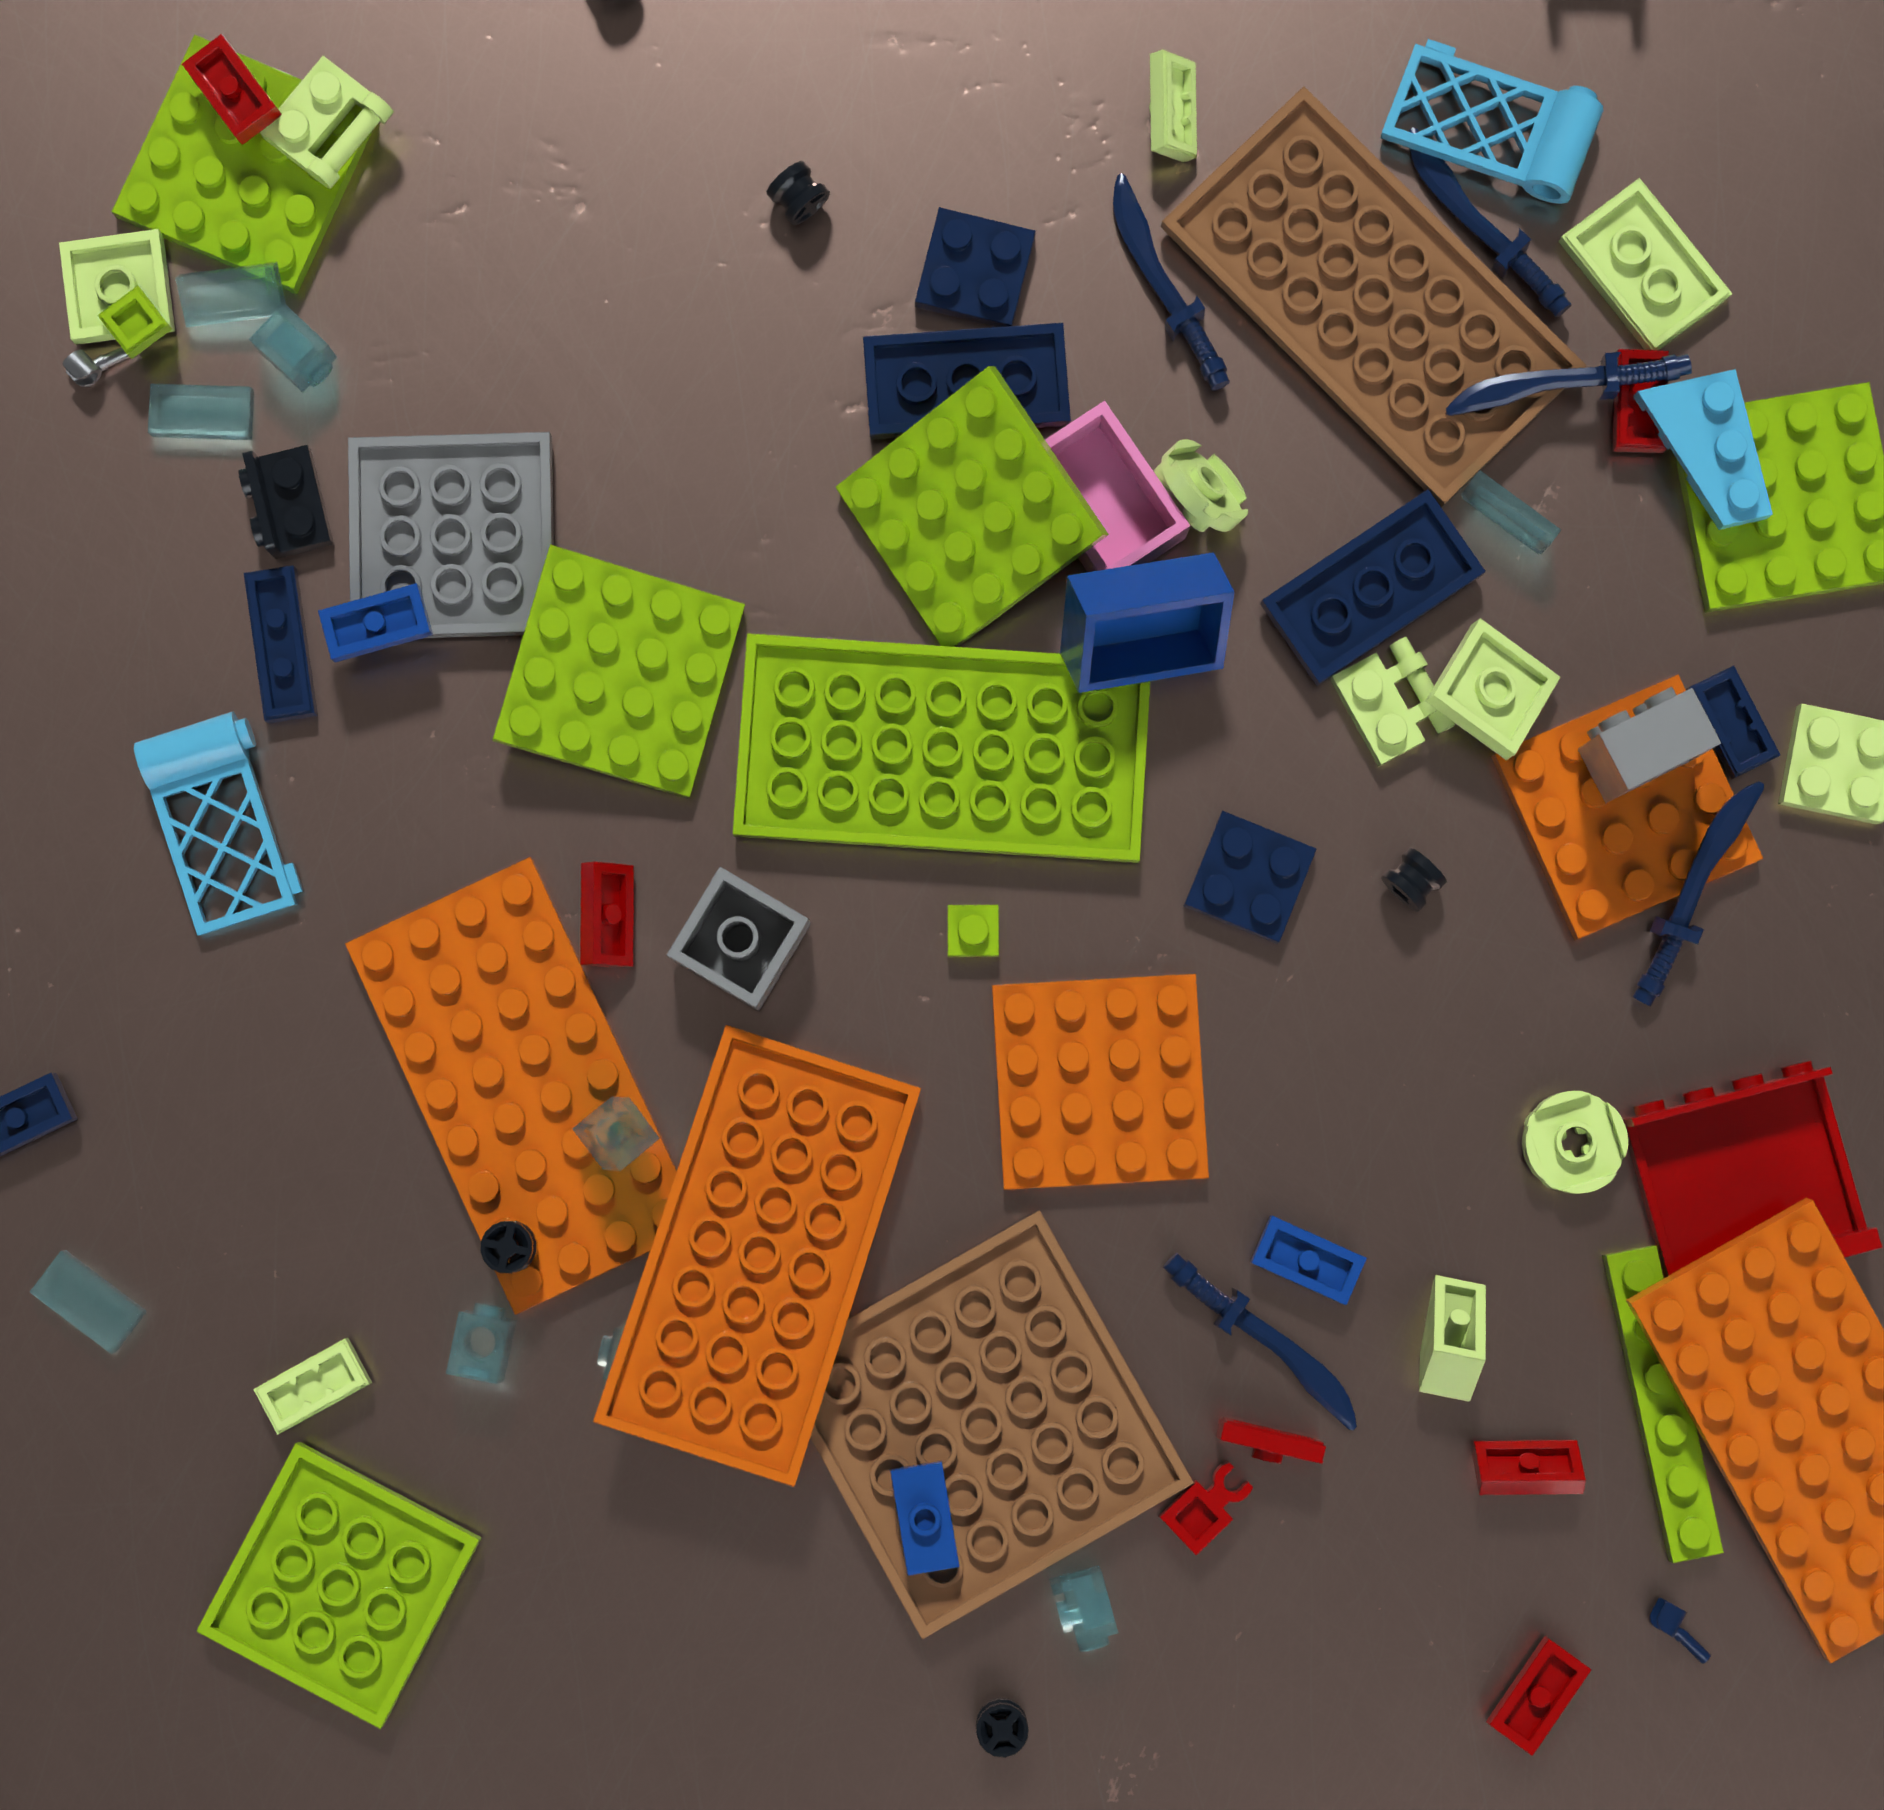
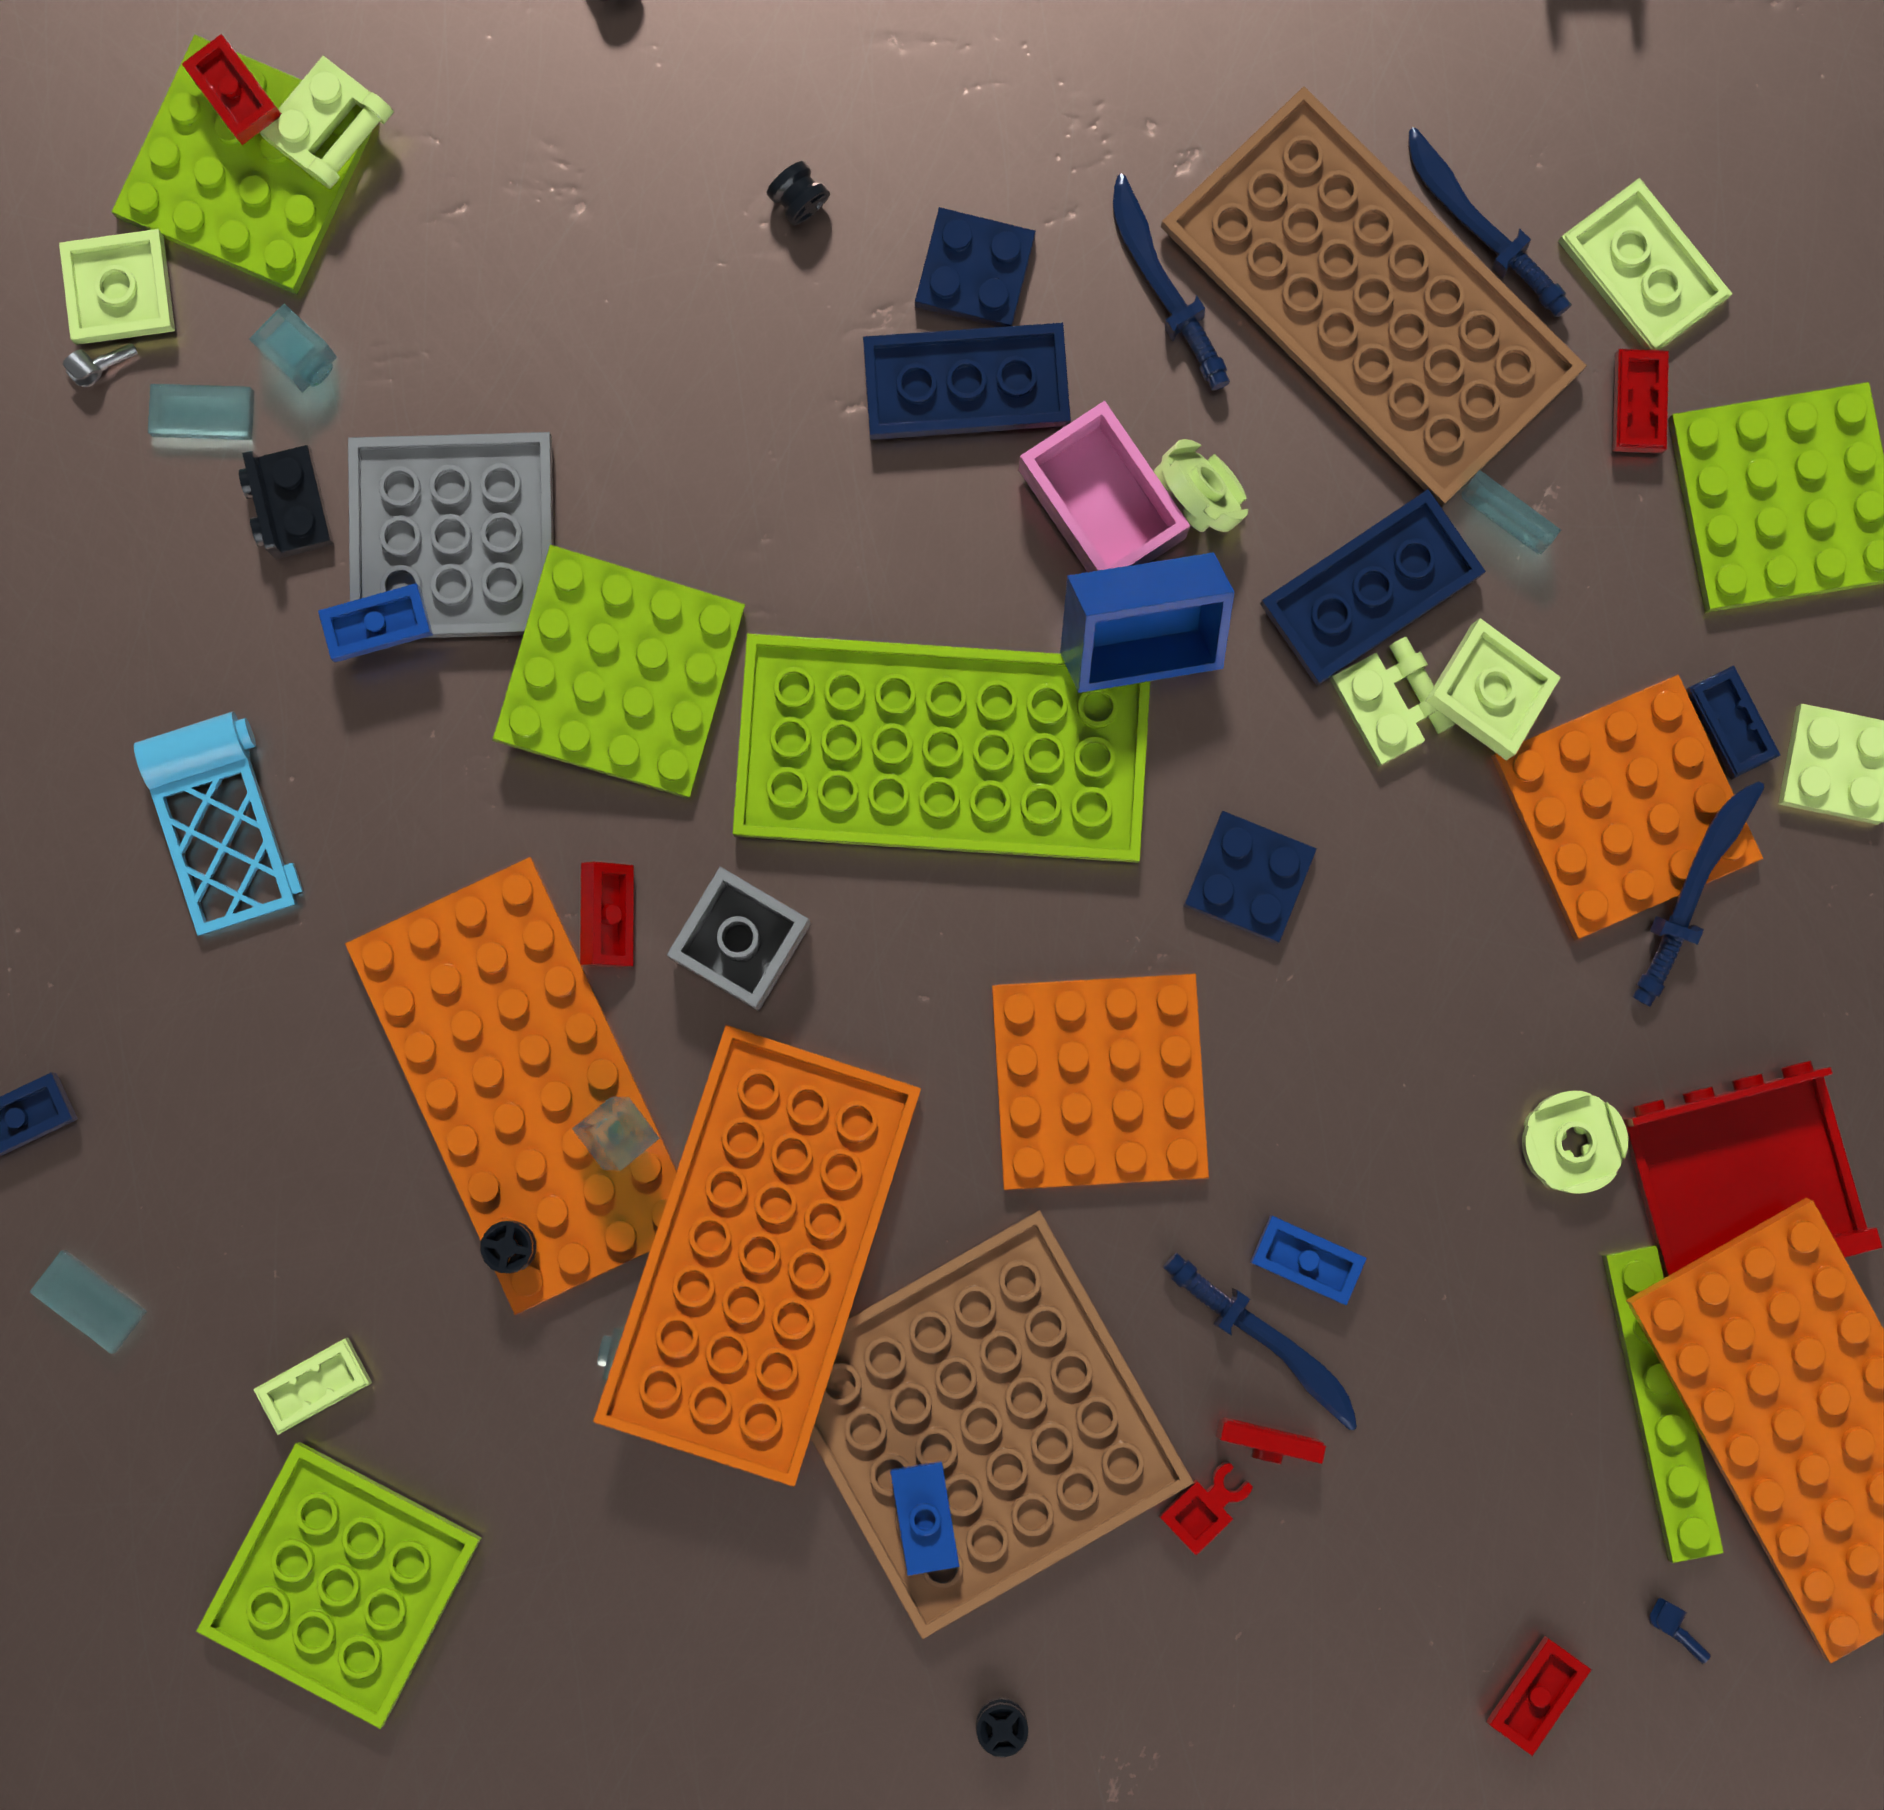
lime tile [97,285,172,359] -> none
clear light blue tile [175,262,287,327] -> none
dark blue tile [244,565,318,723] -> none
clear light blue brick [446,1303,517,1384] -> none
lime plate [836,366,1109,647] -> none
lime plate [948,905,999,957] -> none
clear light blue brick [1049,1565,1118,1652] -> none
yellowish green plate [1149,50,1197,163] -> none
medium azure piece [1381,39,1603,204] -> none
black wheel [1381,847,1447,912] -> none
yellowish green slope [1419,1275,1486,1402] -> none
dark blue sword [1446,352,1692,416] -> none
red plate [1472,1440,1586,1495] -> none
light grey brick [1578,687,1721,803] -> none
medium azure wing [1633,369,1773,530] -> none

